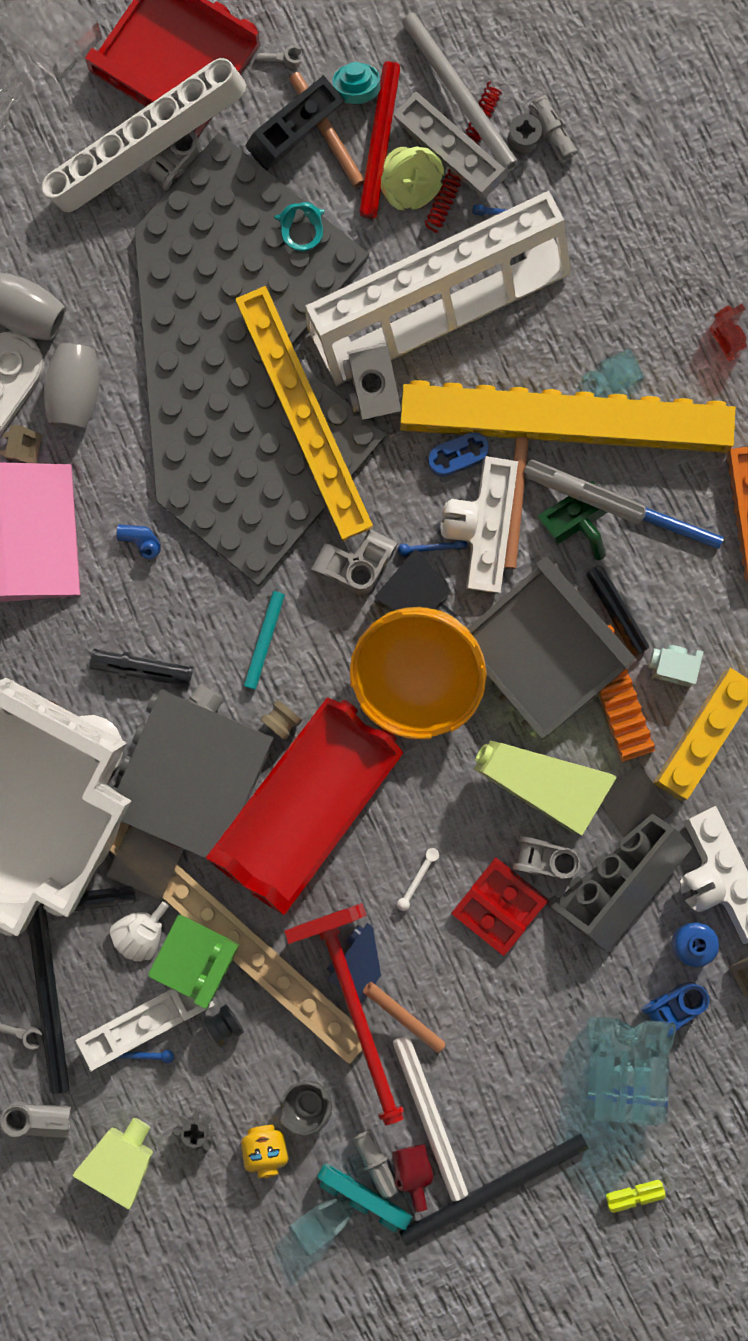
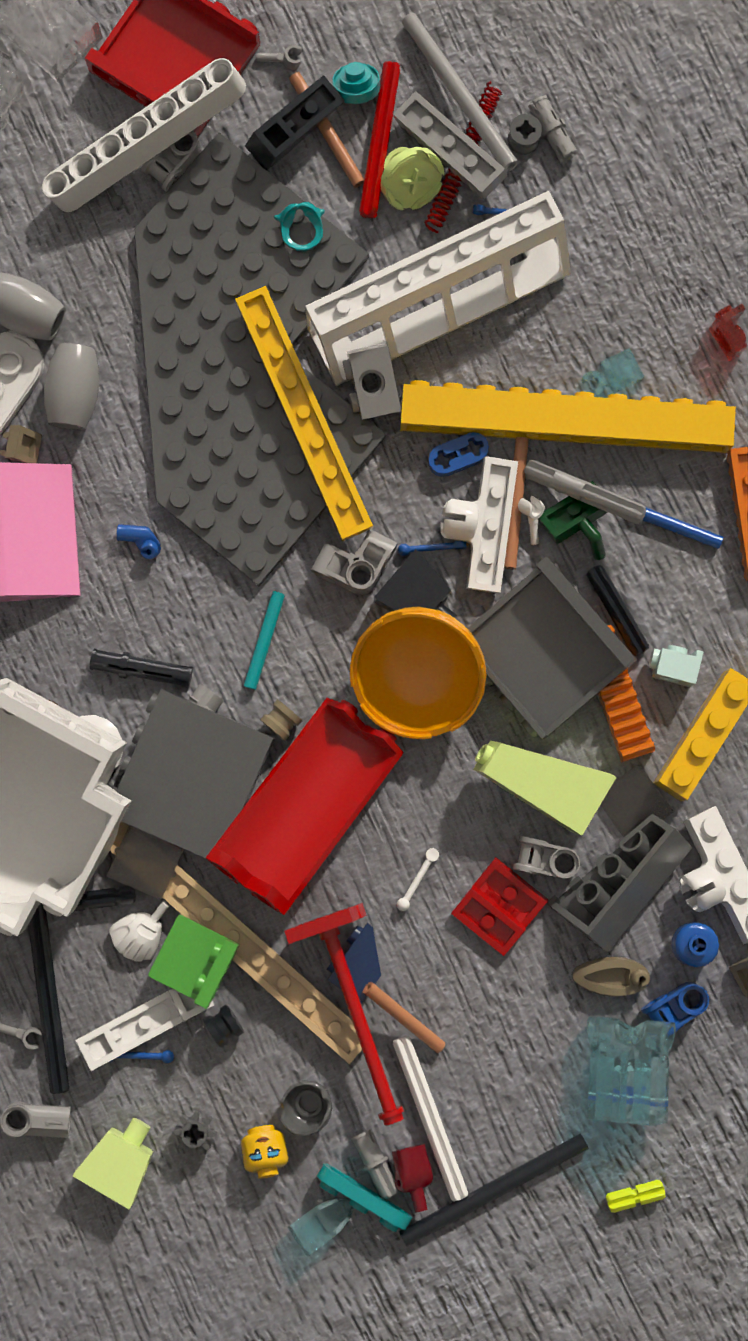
none -> white hand [518,496,545,545]
none -> dark tan arm [571,957,650,997]

